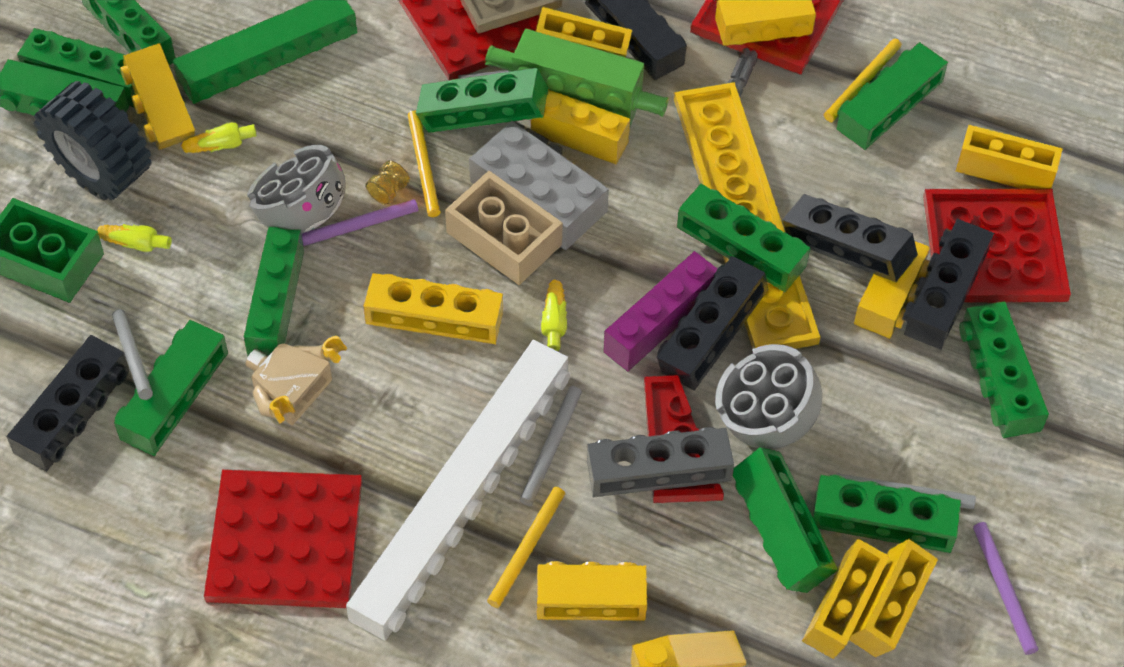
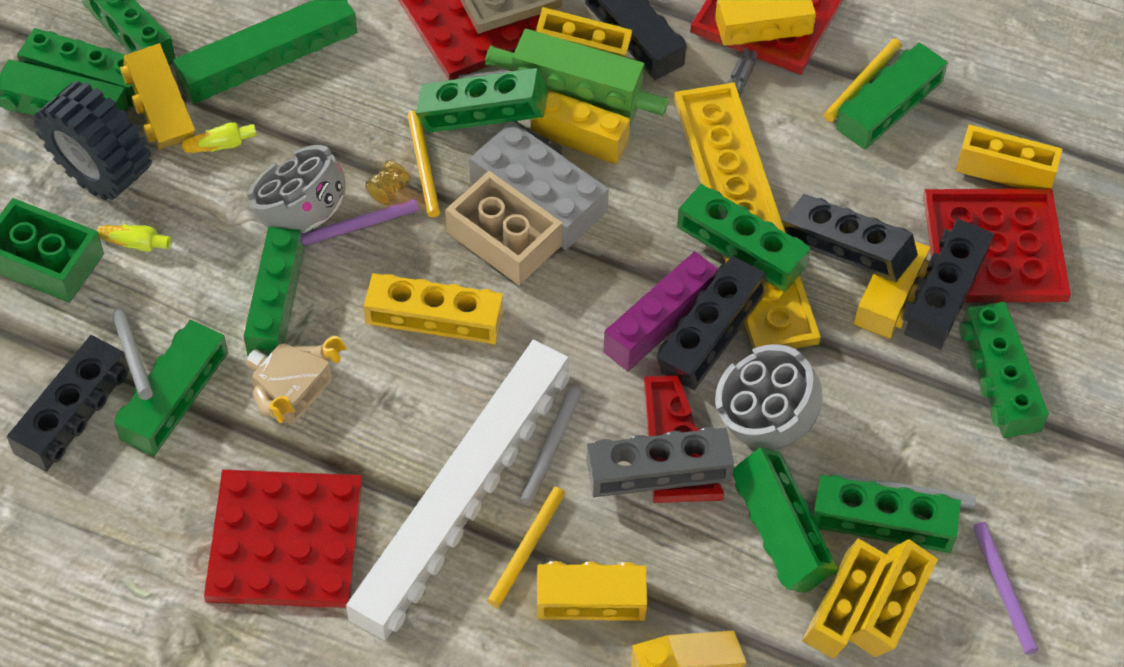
neon yellow piece [541,279,567,351] -> none

